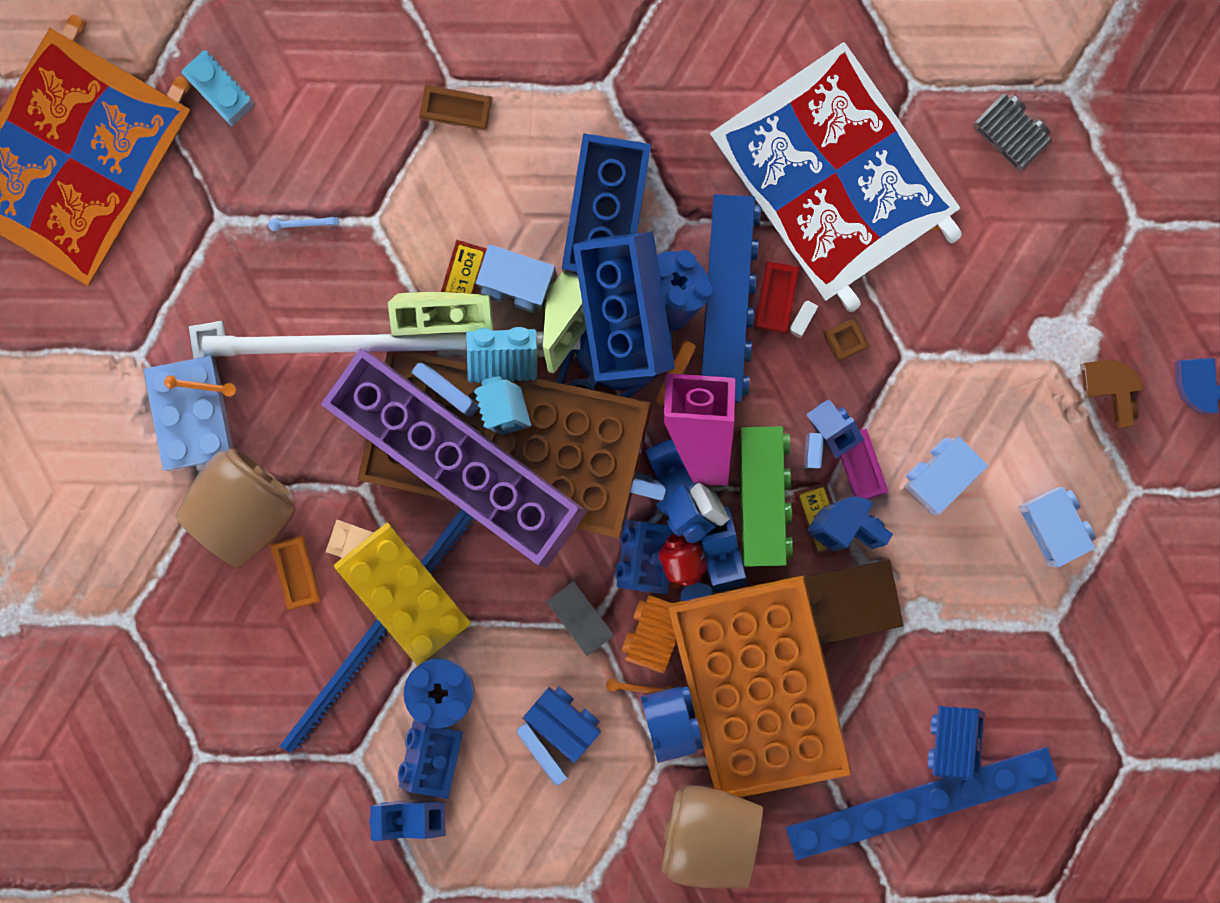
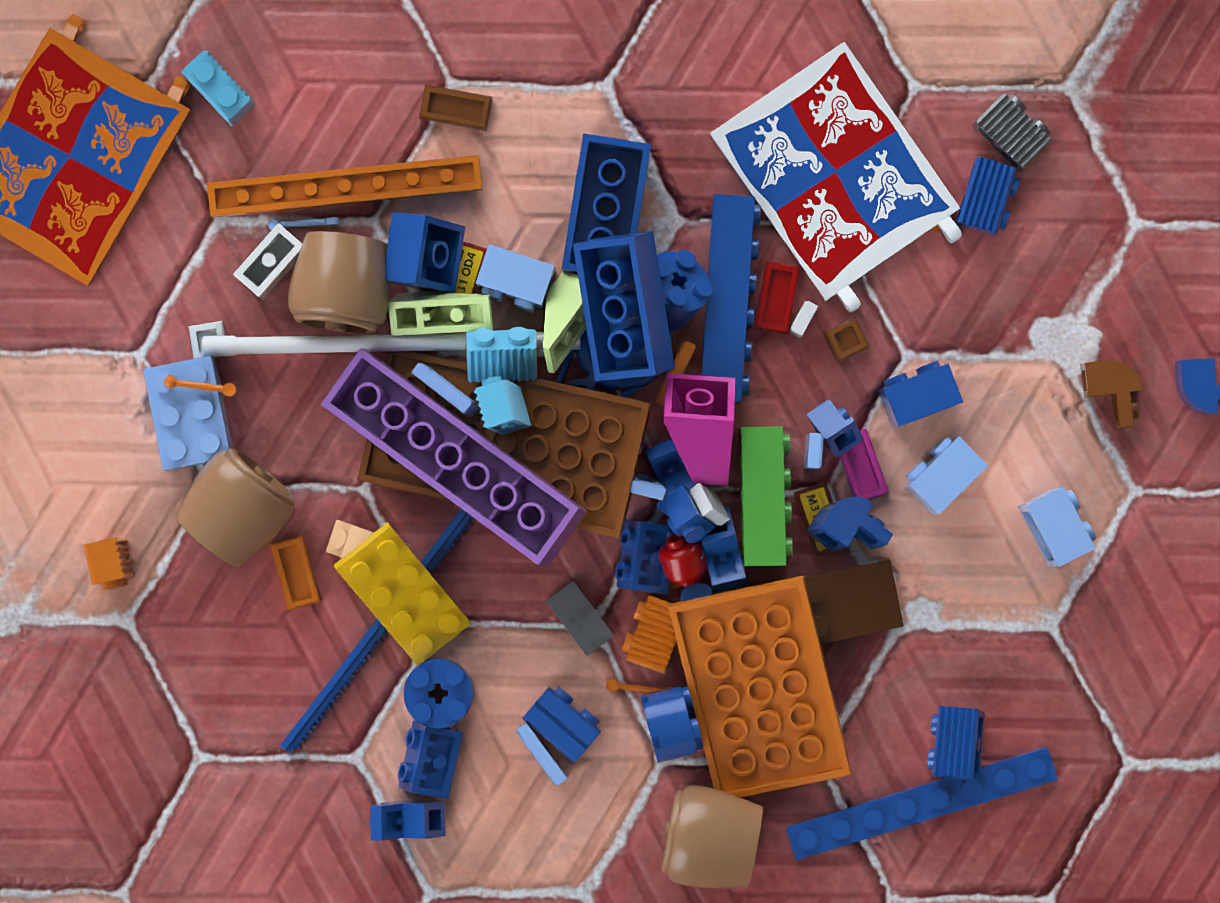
none -> orange brick [83,538,135,590]
none -> orange plate [207,155,483,218]
none -> white brick [233,223,302,300]
none -> medium nougat piece [288,231,390,333]
none -> blue brick [385,212,466,293]
none -> blue brick [878,360,963,429]
none -> blue brick [956,157,1020,236]

